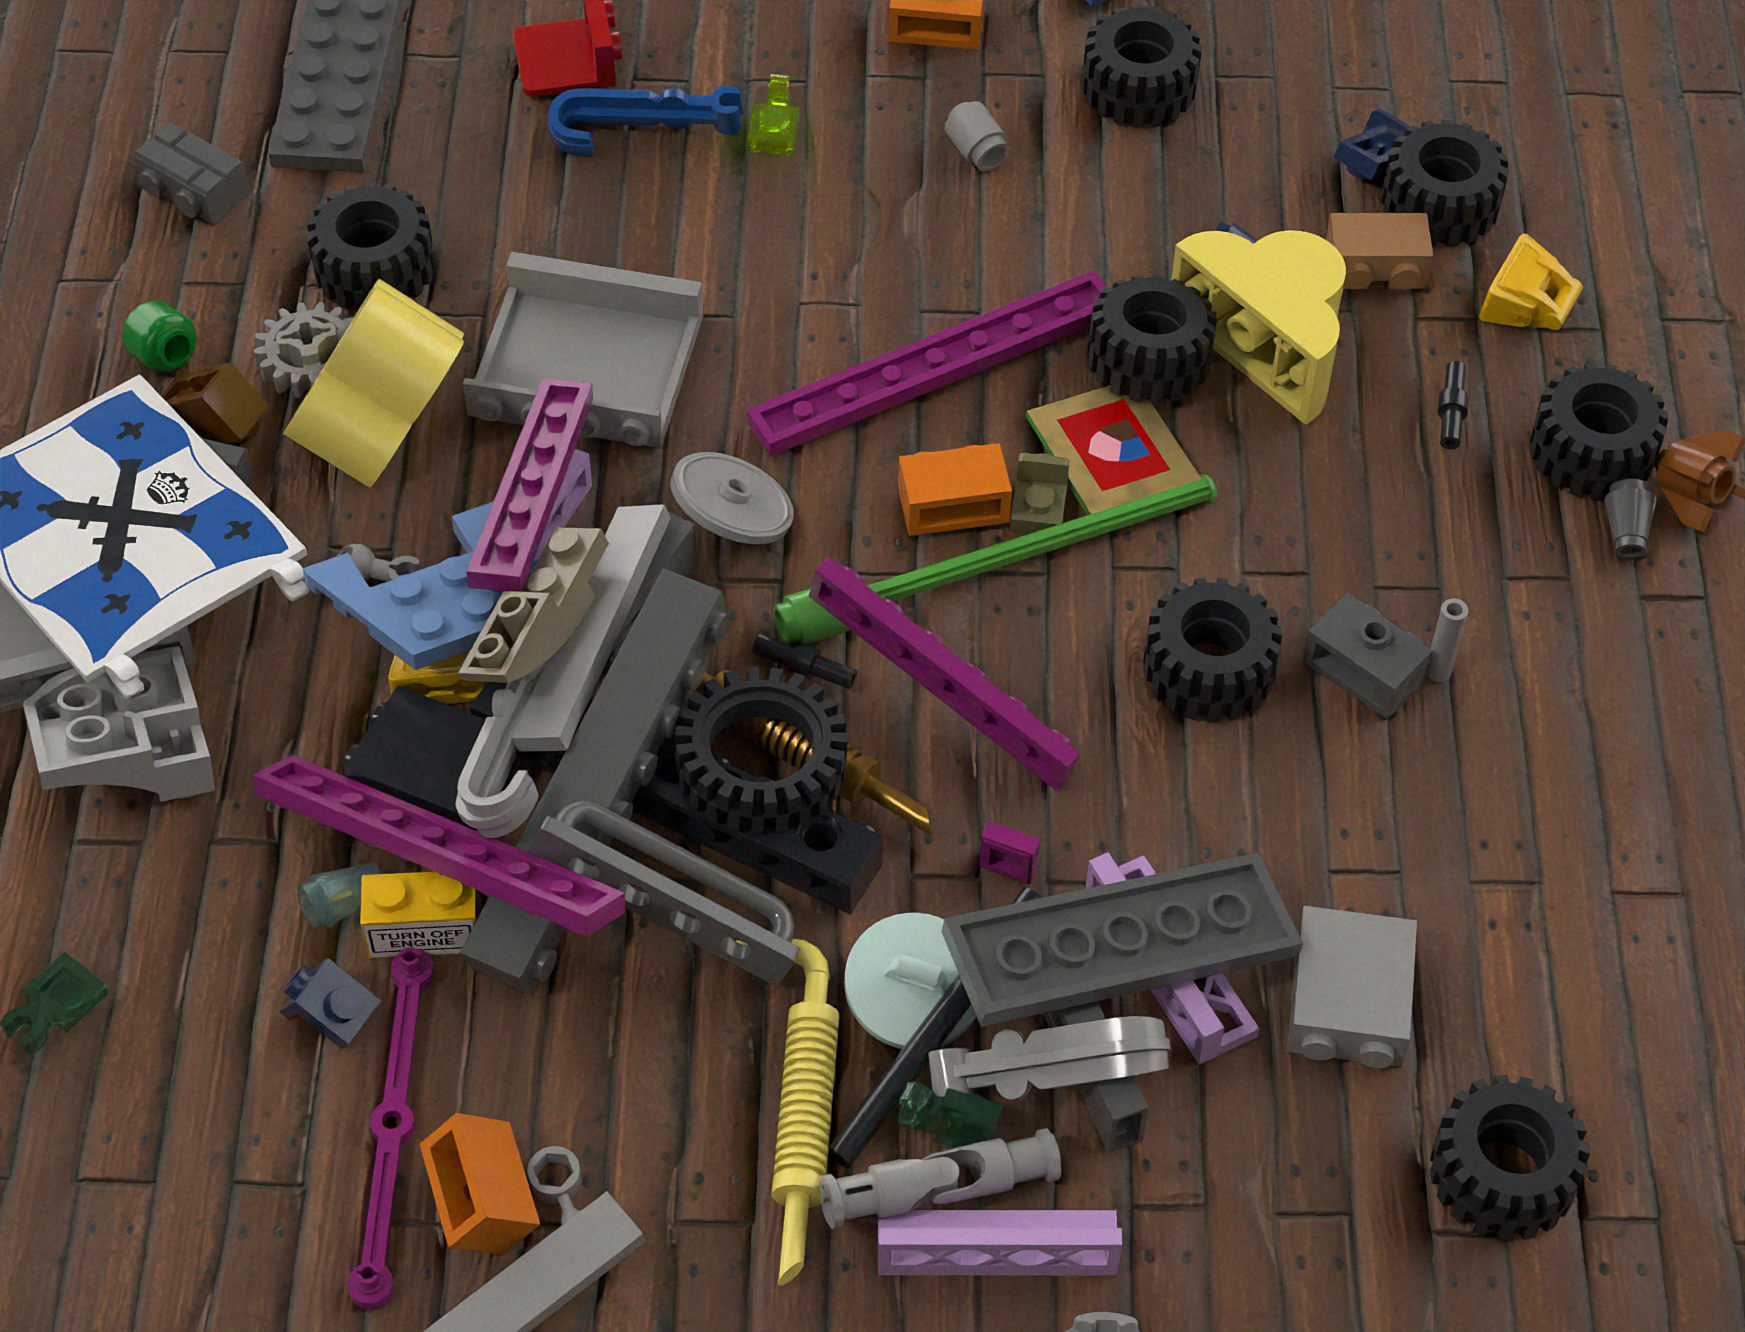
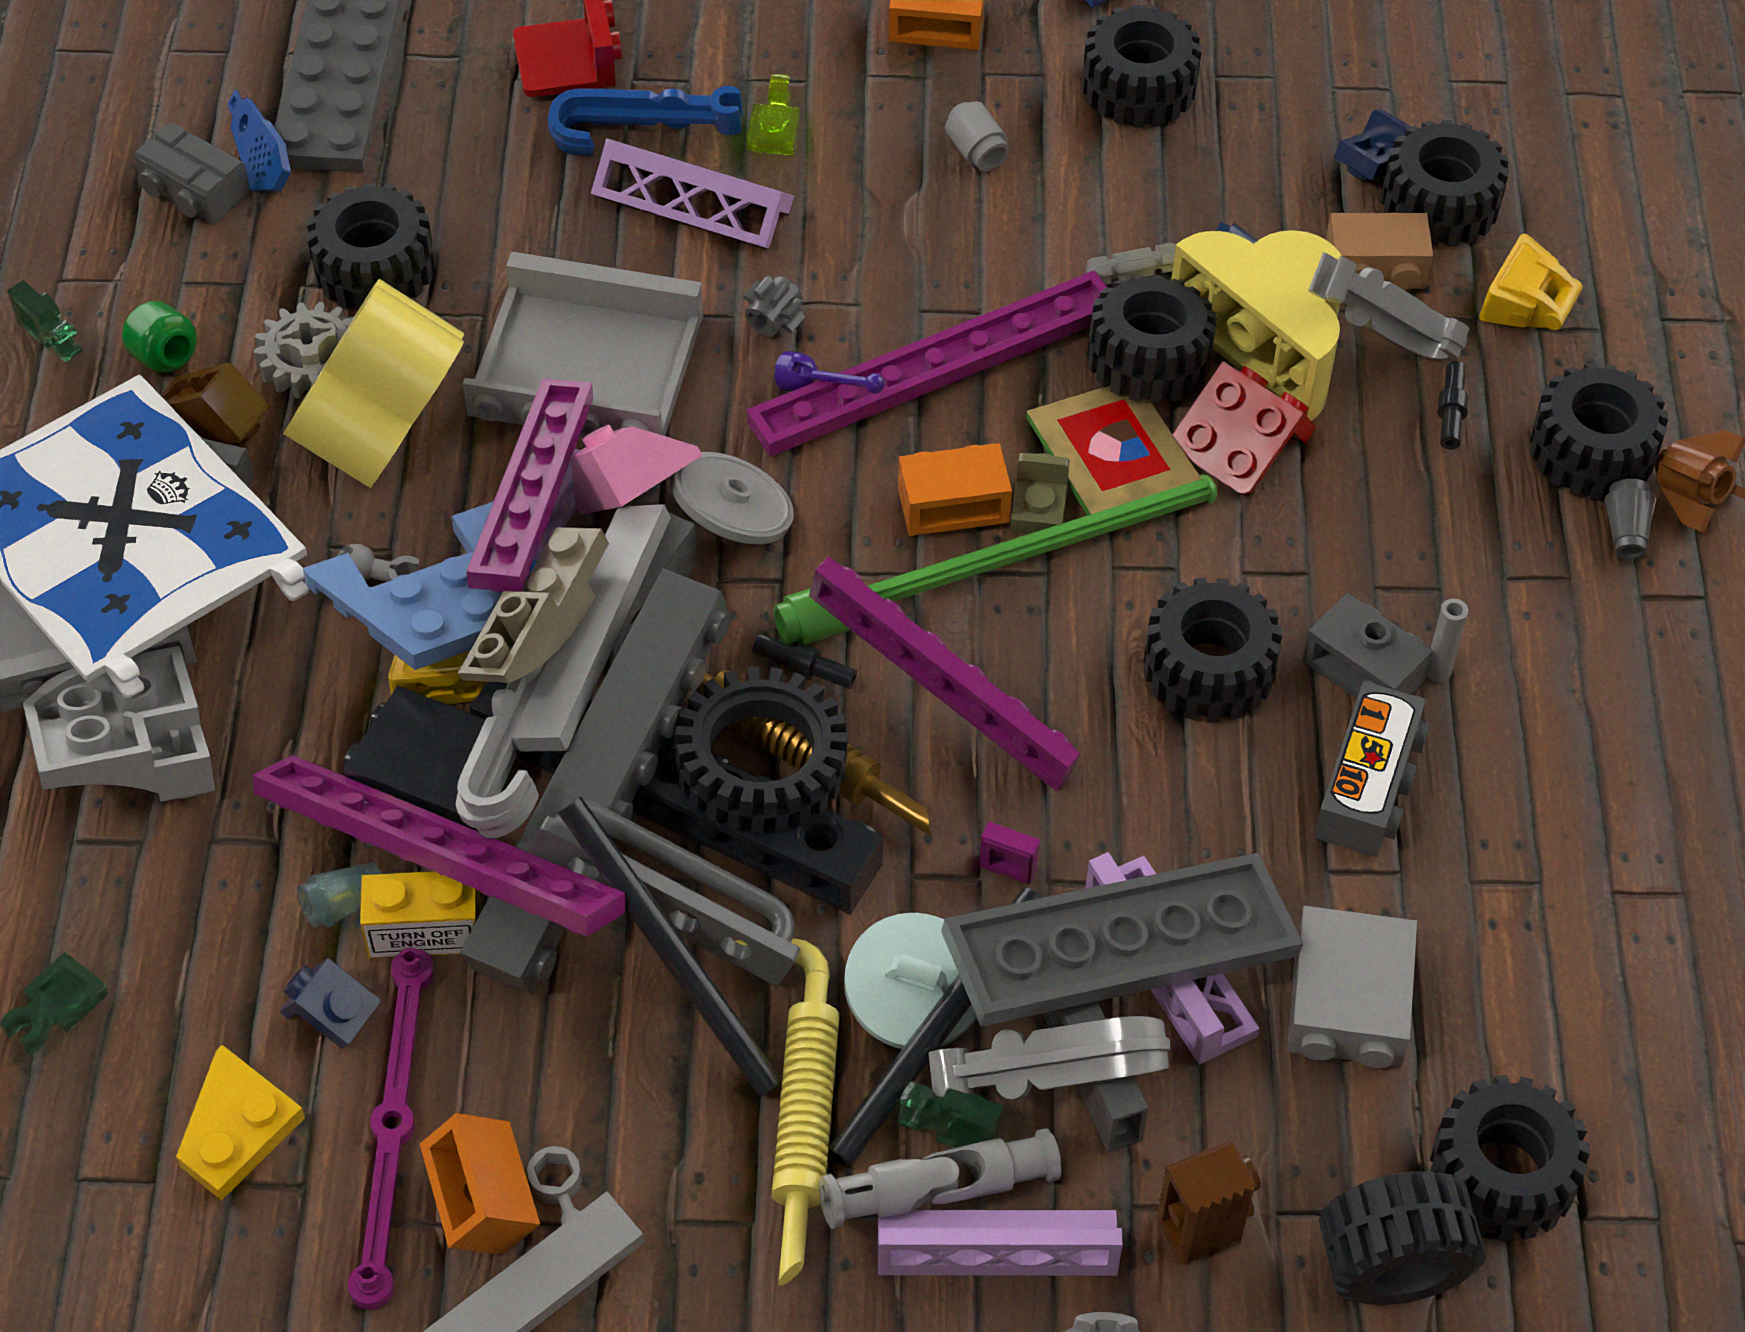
none -> clear green plate [7,280,83,362]
none -> yellow wing [176,1045,305,1201]
none -> blue piece [227,89,291,193]
none -> black piece [558,796,782,1096]
none -> bright pink slope [570,425,702,515]
none -> lavender fence [591,138,794,248]
none -> dark grey gear [743,276,805,337]
none -> dark purple hinge [774,351,885,394]
none -> light grey axle [1086,242,1176,285]
none -> reddish brown brick [1156,1141,1261,1265]
none -> bracket [1172,362,1316,495]
none -> light grey piece [1308,252,1470,362]
none -> brick [1314,681,1430,857]
none -> black tyre [1318,1171,1486,1305]

